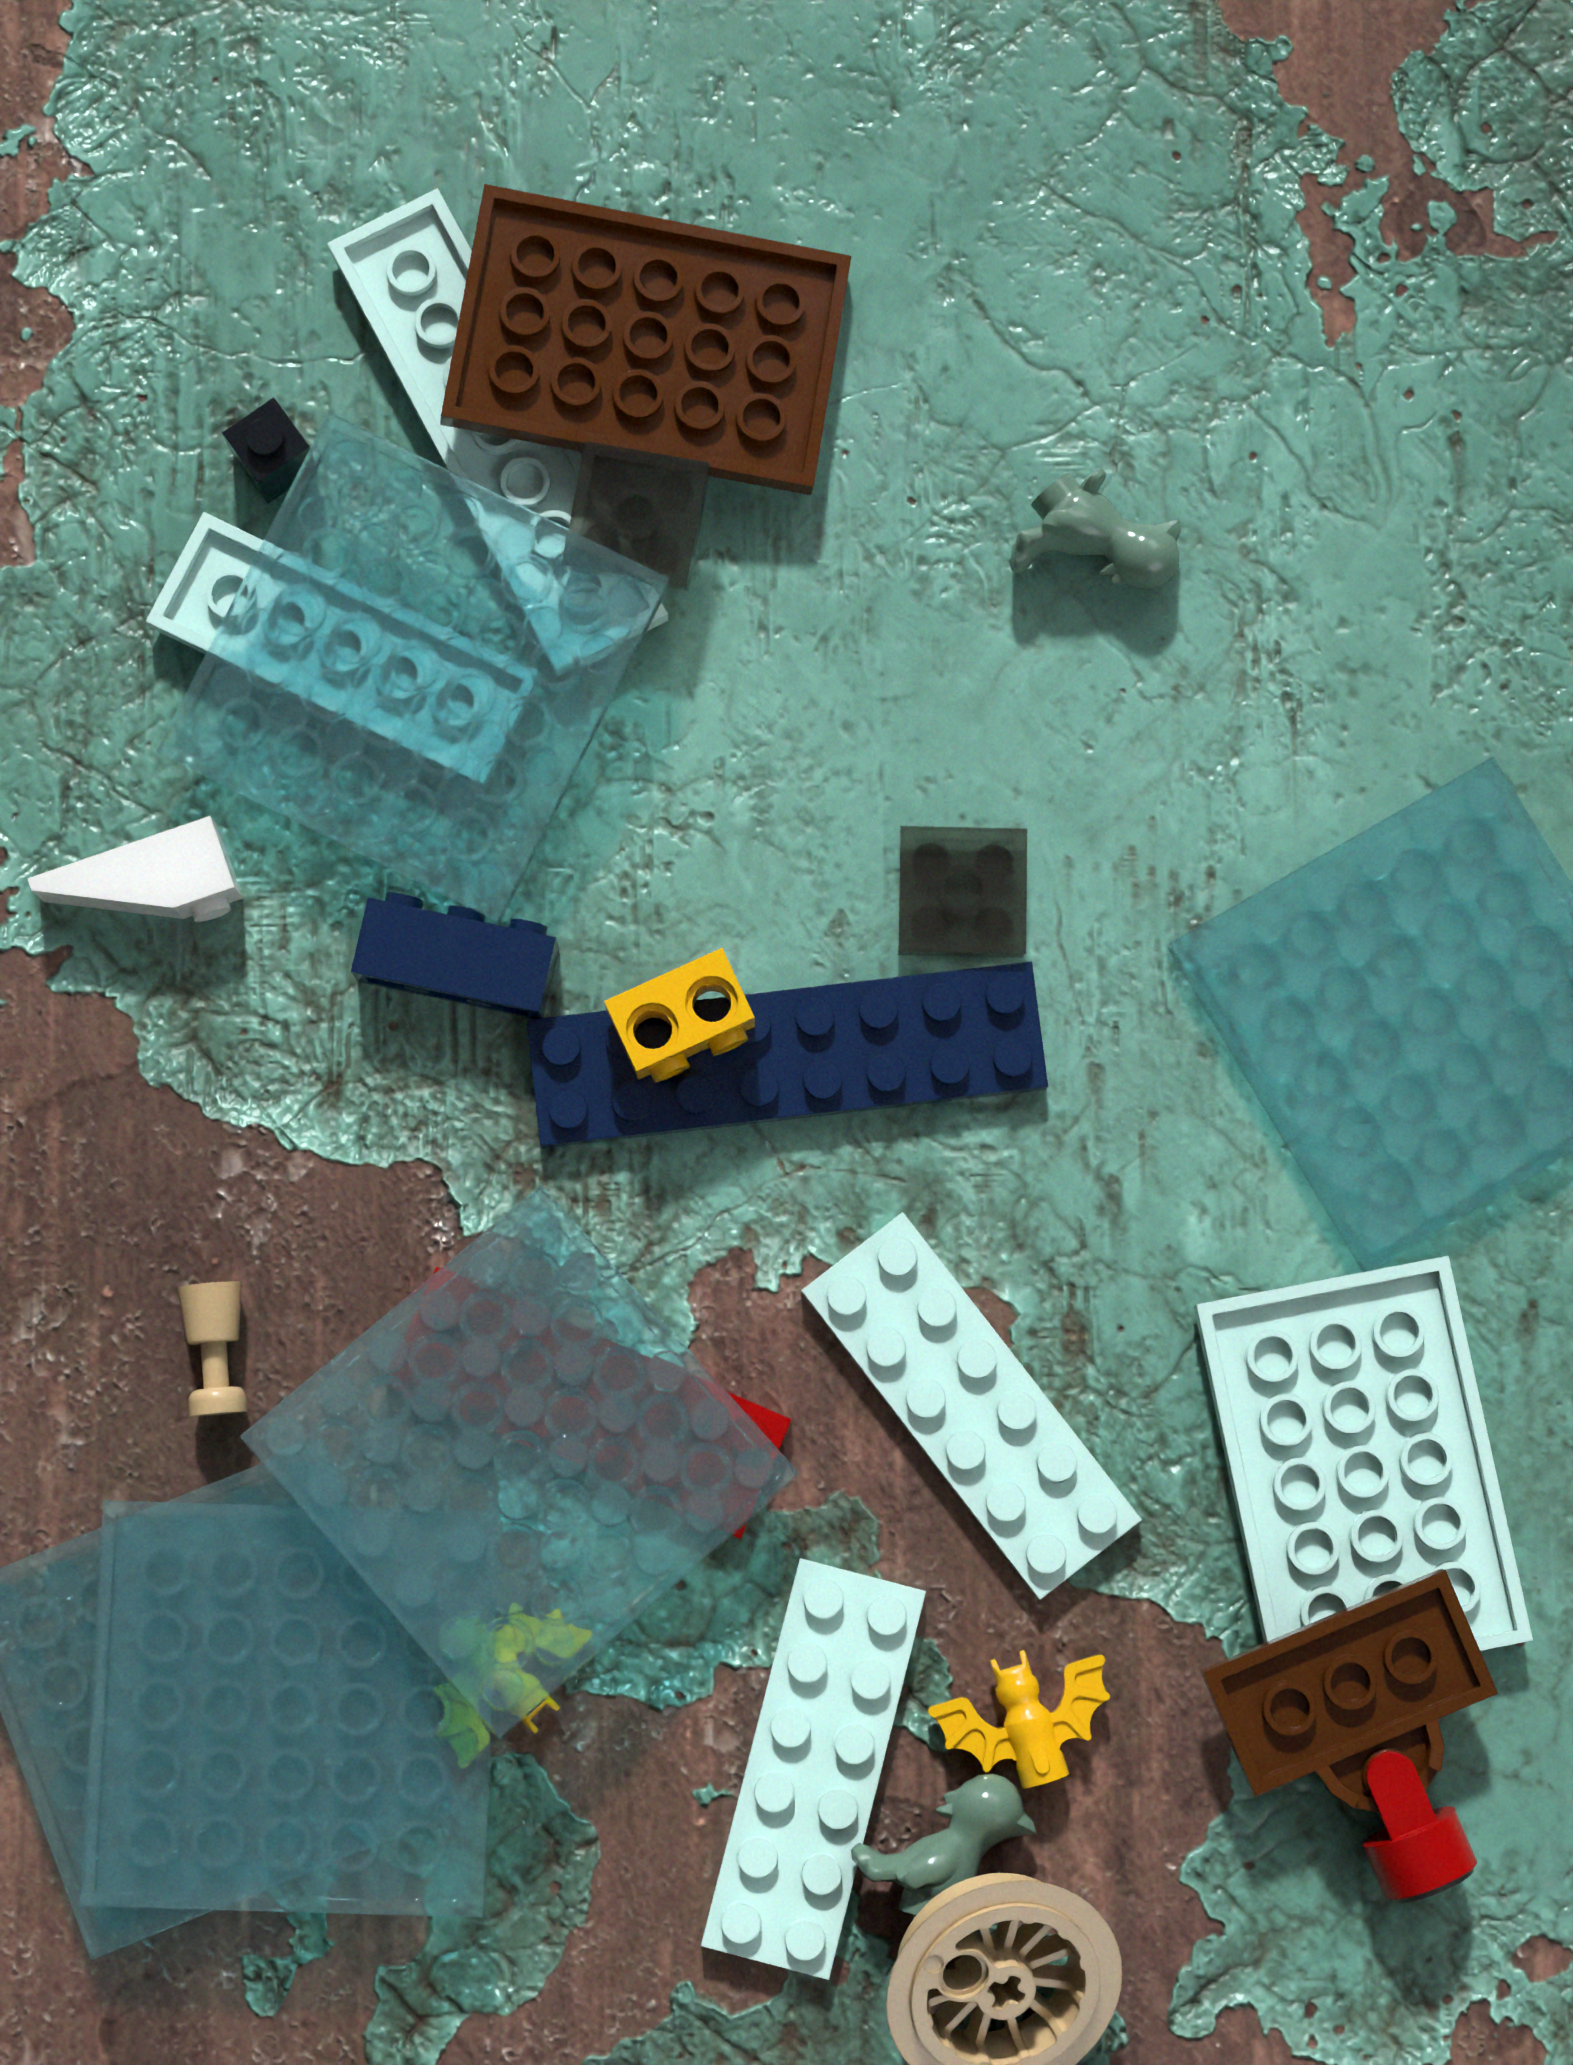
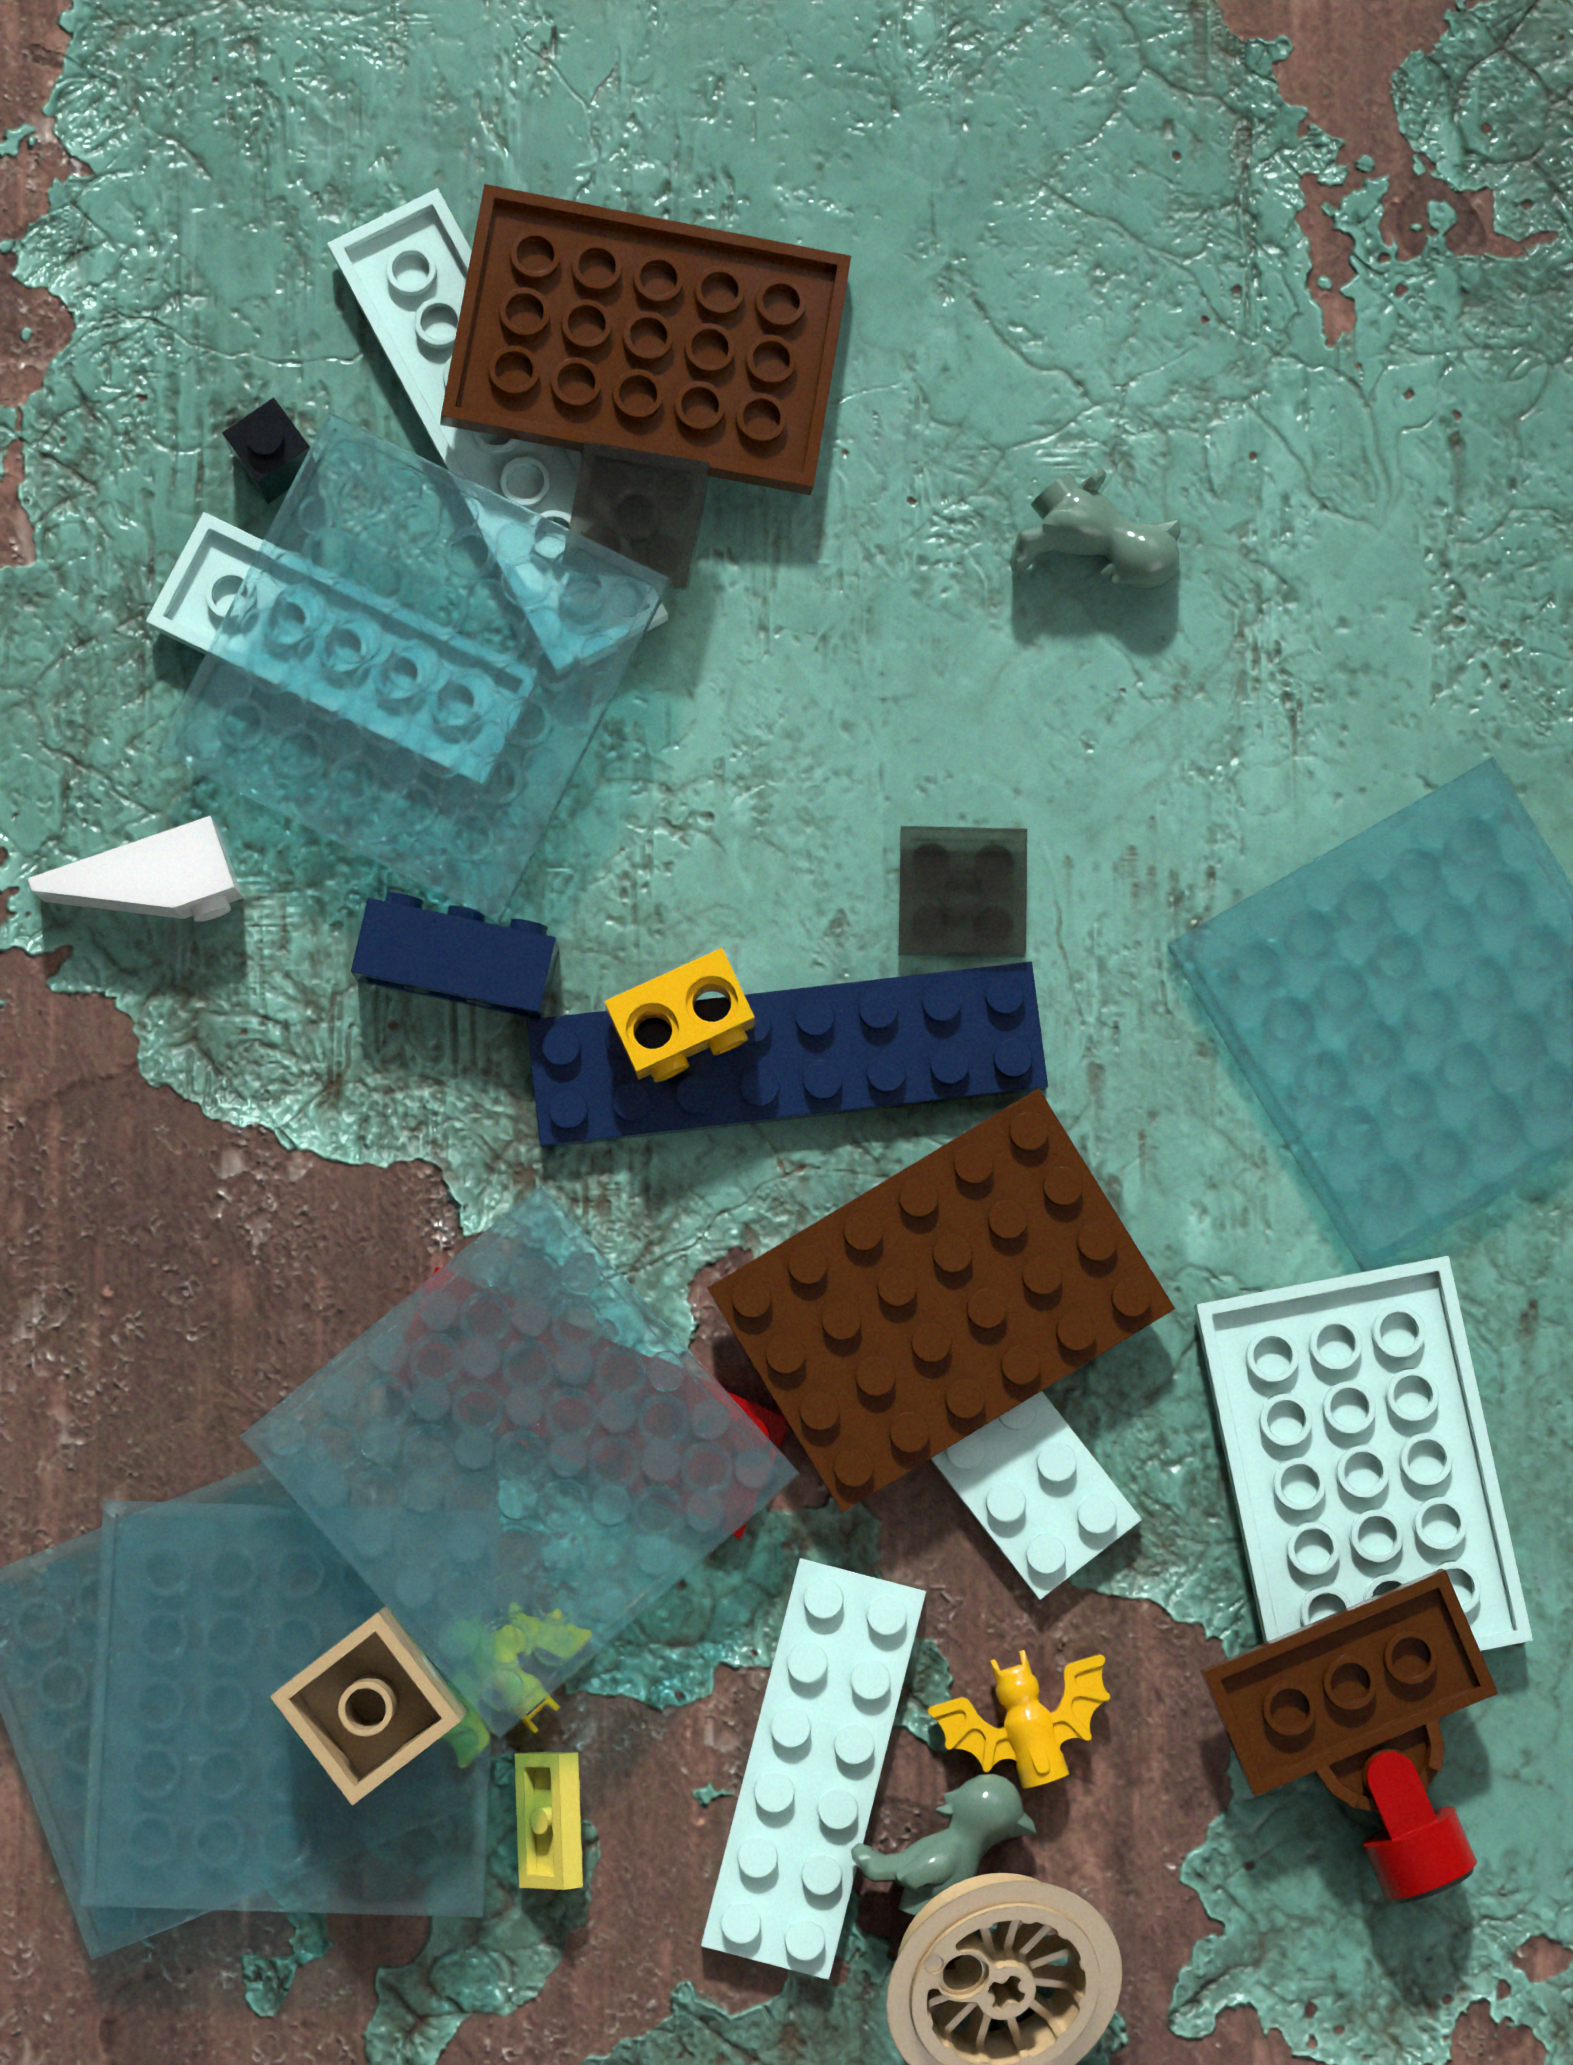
tan piece [177,1281,248,1417] -> none
none -> tan brick [270,1605,467,1806]
none -> light yellow plate [514,1752,583,1890]
none -> reddish brown plate [707,1088,1175,1513]

